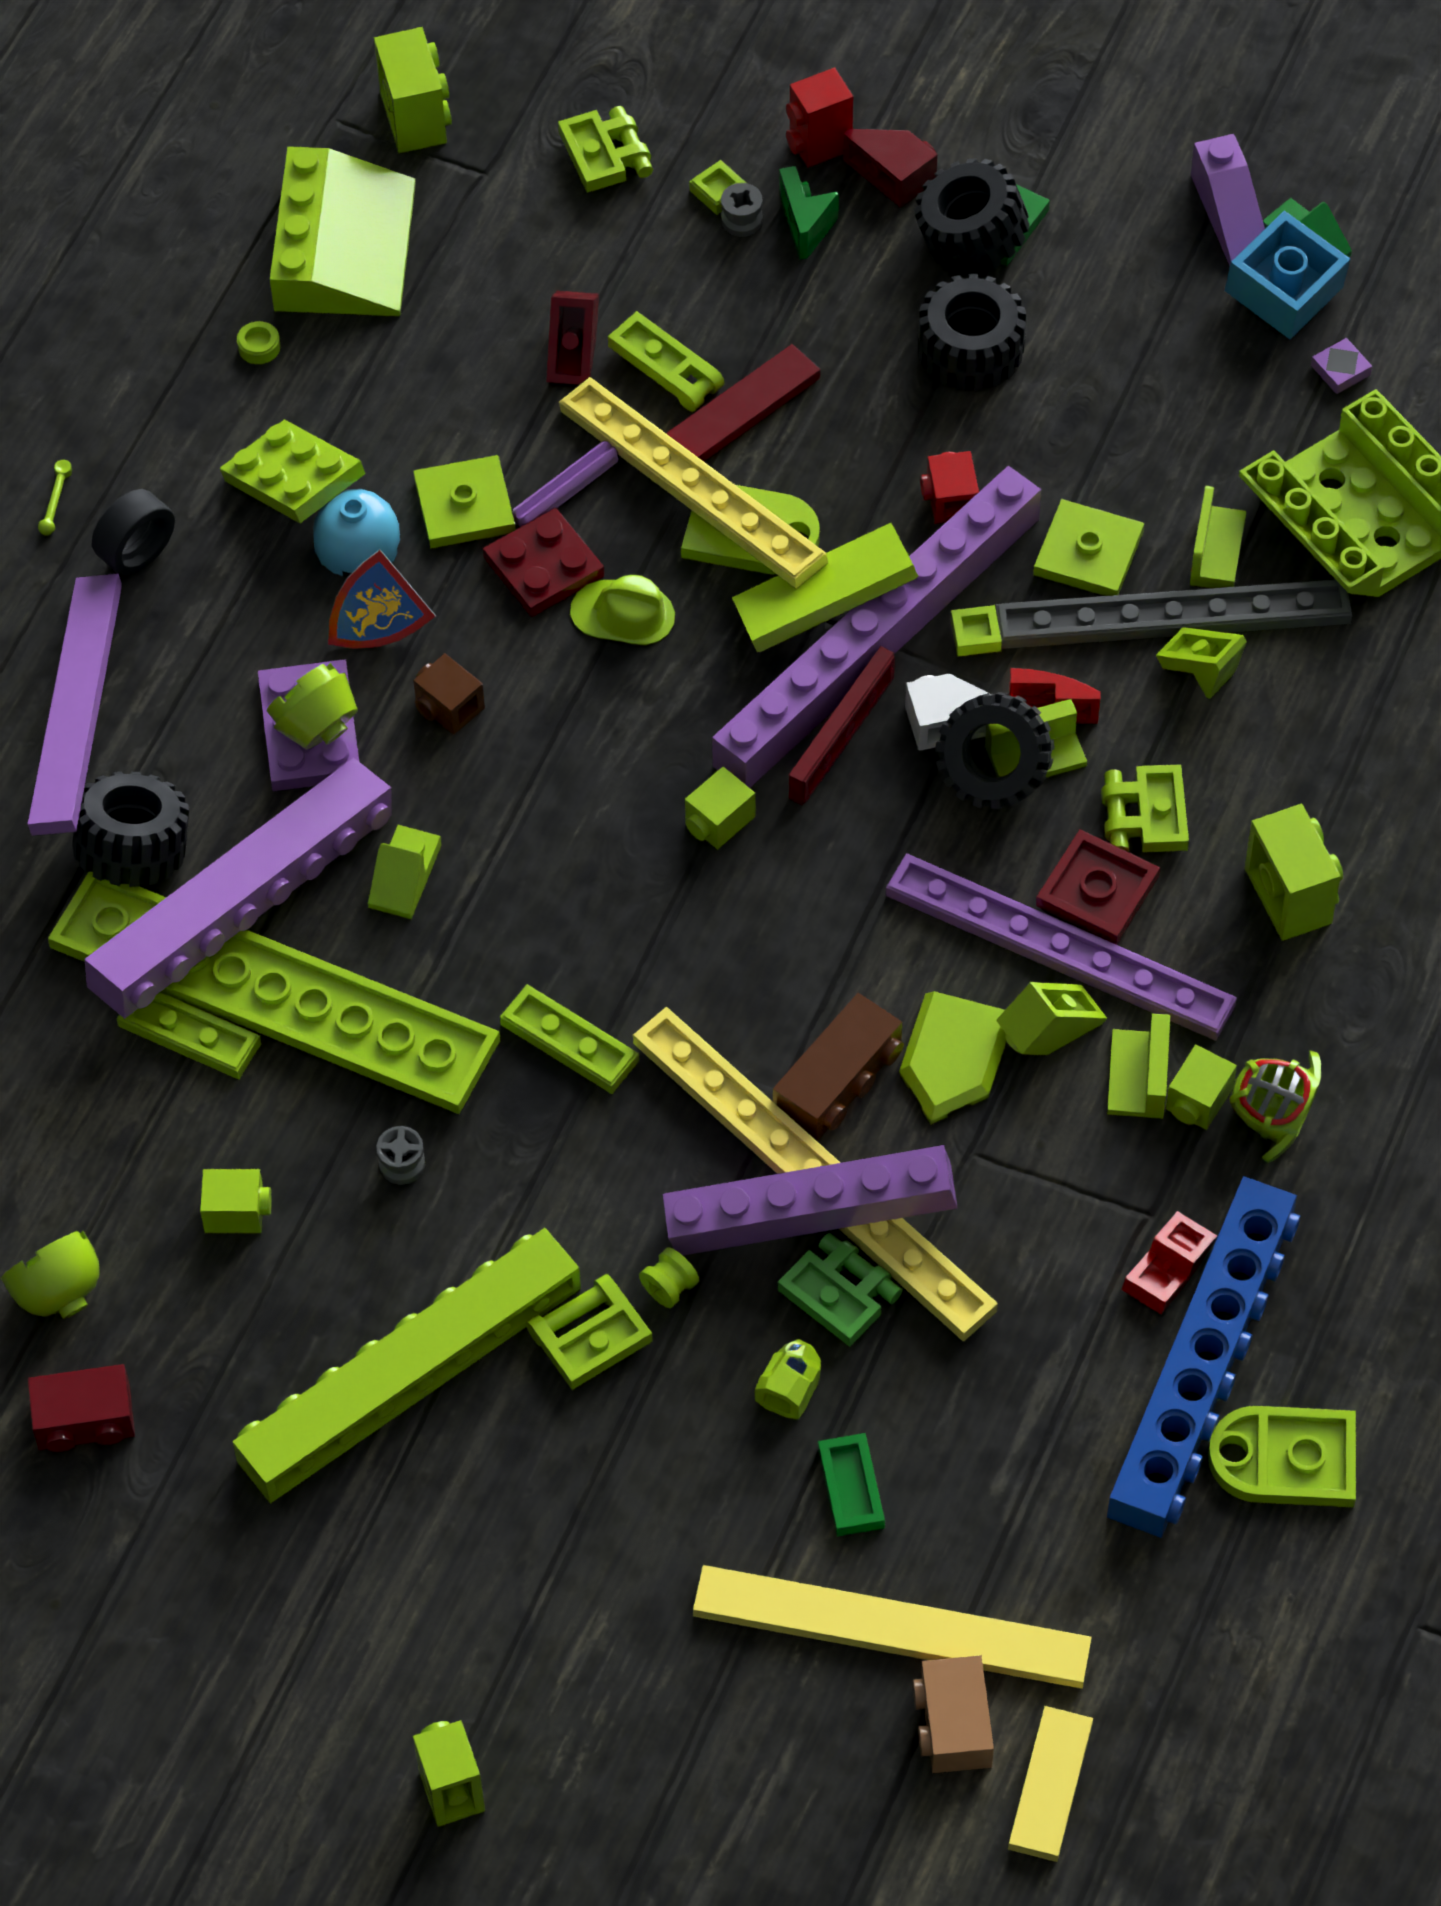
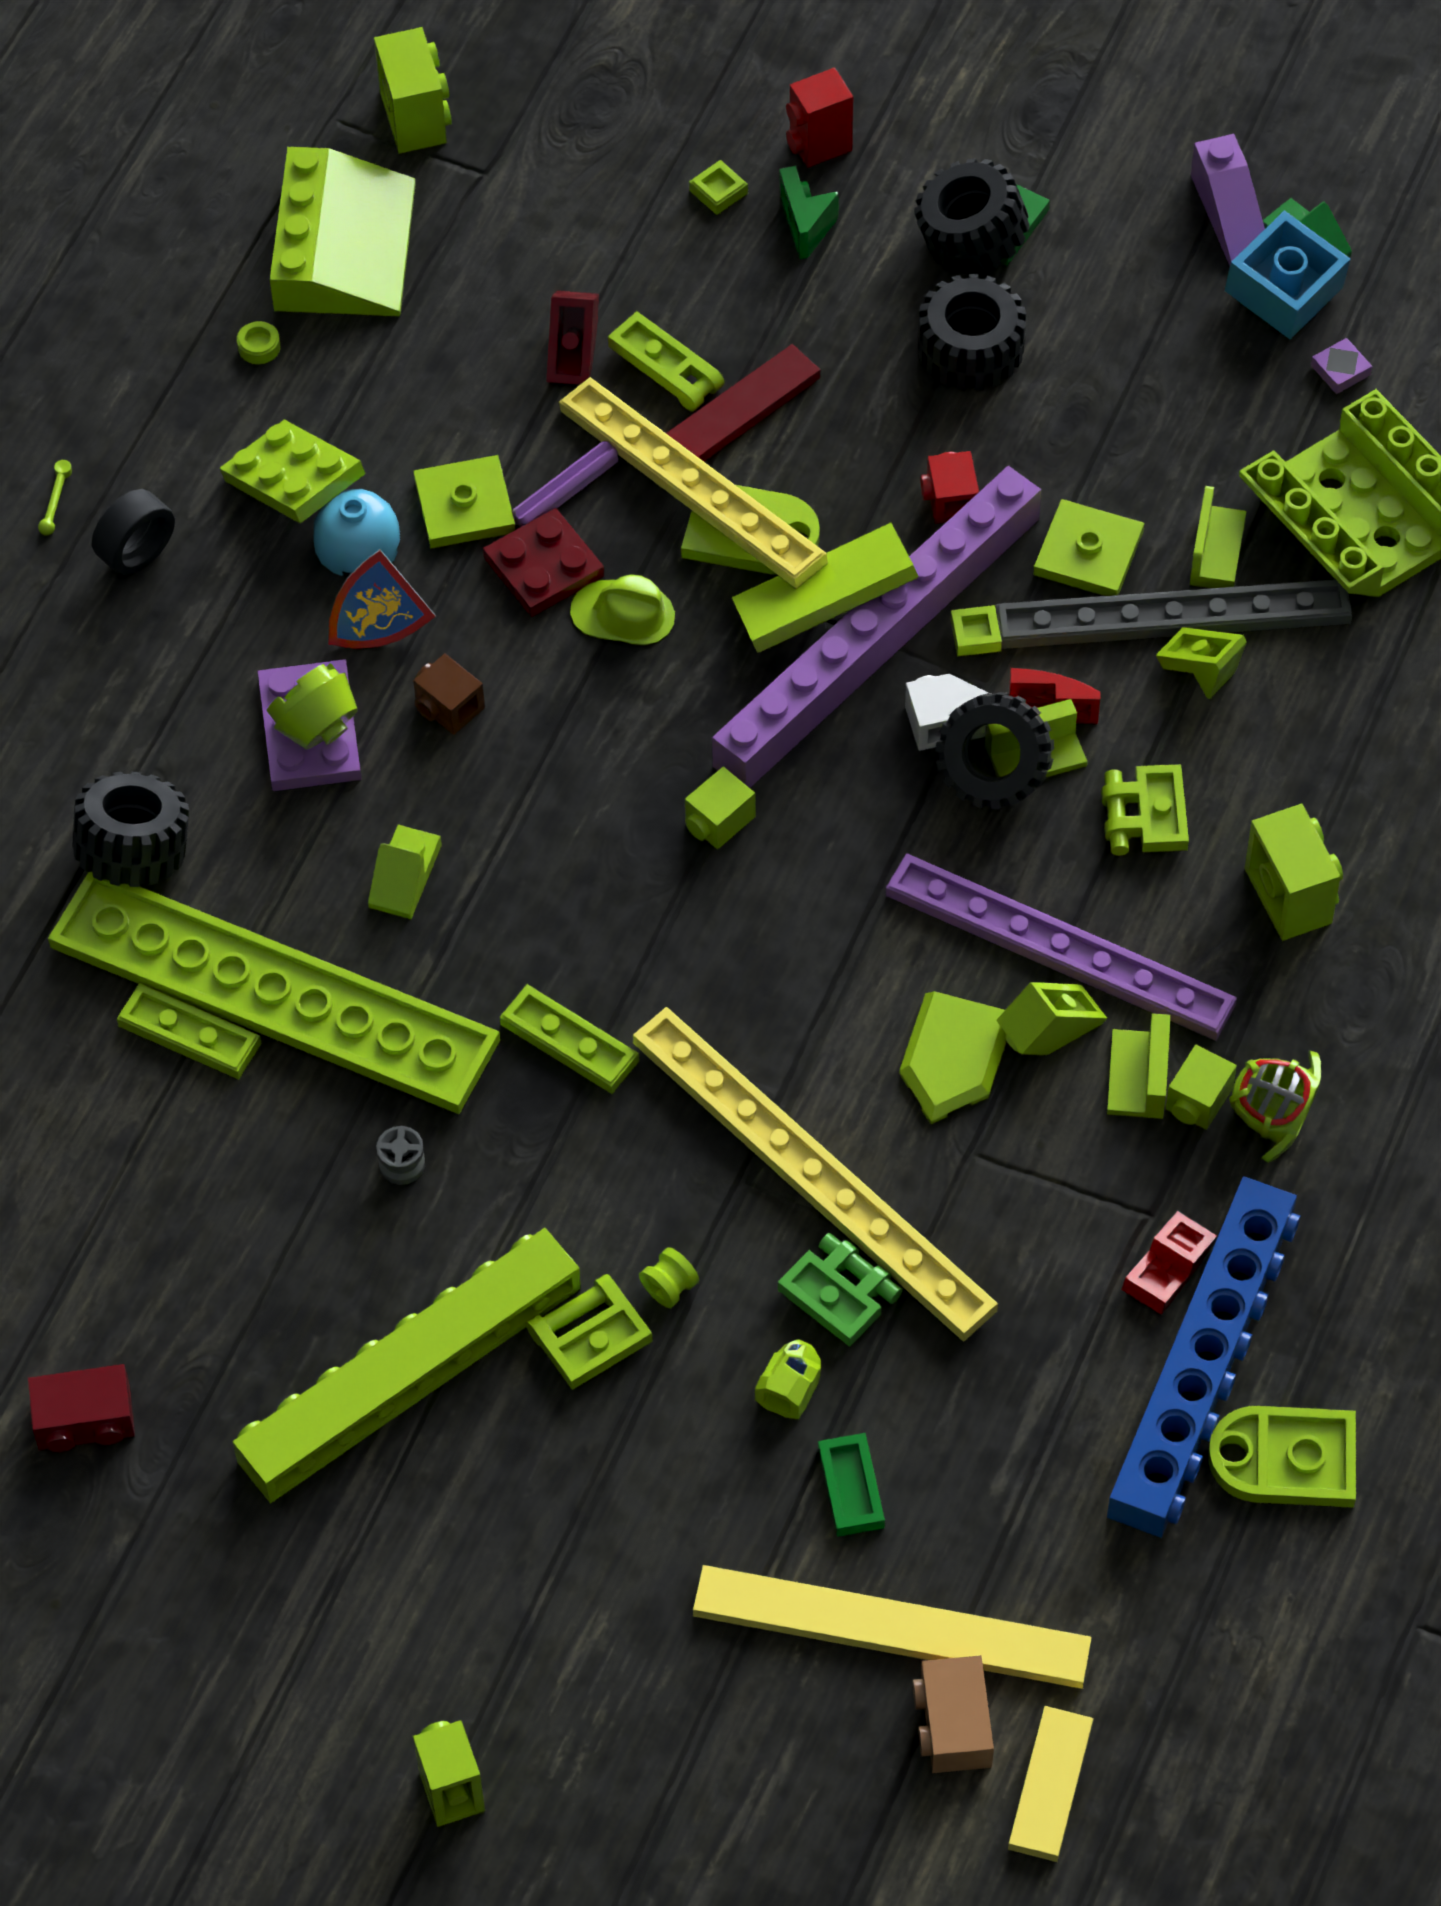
lime cylinder [1,1231,100,1319] -> none
medium lavender tile [28,574,122,836] -> none
medium lavender brick [84,757,392,1019] -> none
lime brick [200,1169,272,1233] -> none
lime plate [558,106,653,193] -> none
medium lavender brick [663,1145,957,1255] -> none
dark grey wheel [721,183,763,237] -> none
reddish brown brick [773,993,904,1141] -> none
dark red tile [789,646,895,805] -> none
dark red slope [843,129,938,208] -> none
dark red plate [1036,829,1160,945] -> none

